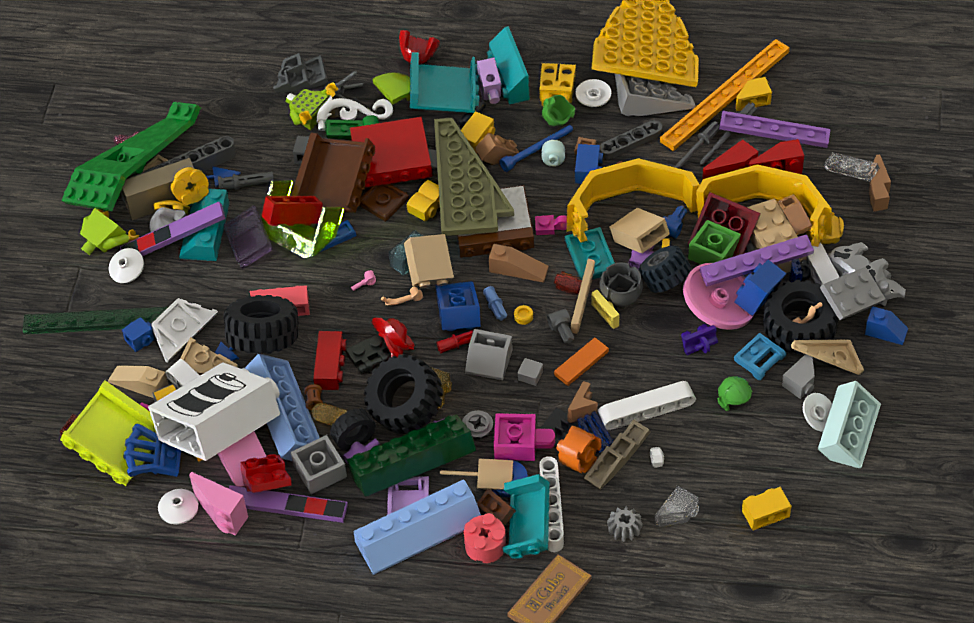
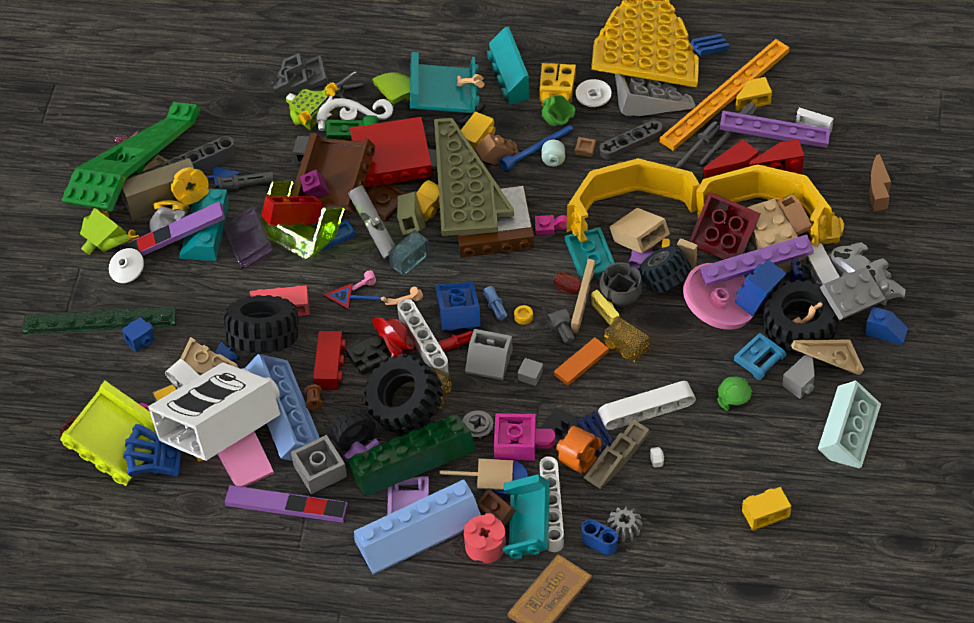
tan slope [108,366,169,398] -> none
white wing [151,298,218,363] -> none
white dish [158,489,199,524] -> none
bright pink slope [189,472,248,536] -> none
red brick [240,454,292,493] -> none
clear yellow arm [312,403,348,426] -> none
red hair [399,30,440,64] -> none
tan brick [404,234,454,288] -> none
lavender torso [477,58,501,104] -> none
medium nougat slope [489,244,549,283] -> none
medium nougat slope [567,381,598,423] -> none
blue brick [575,144,603,184] -> none
clear slope [655,486,700,527] -> none
blue axle [663,205,687,239] -> none
dark purple hips [681,324,718,355] -> none
bright green slope [688,220,741,264] -> none
white dish [803,393,832,432] -> none
clear plate [823,152,880,181] -> none
none -> magenta brick [300,169,329,199]
none -> piece [323,283,381,309]
none -> light grey piece [348,185,395,259]
none -> olive slope [397,191,426,235]
none -> white beam [397,299,449,379]
none -> light nougat piece [456,74,485,88]
none -> blue beam [581,520,618,555]
none -> clear yellow brick [604,317,649,363]
none -> tan tile [677,238,698,272]
none -> blue tile [691,34,730,56]
none -> white tile [796,108,833,133]

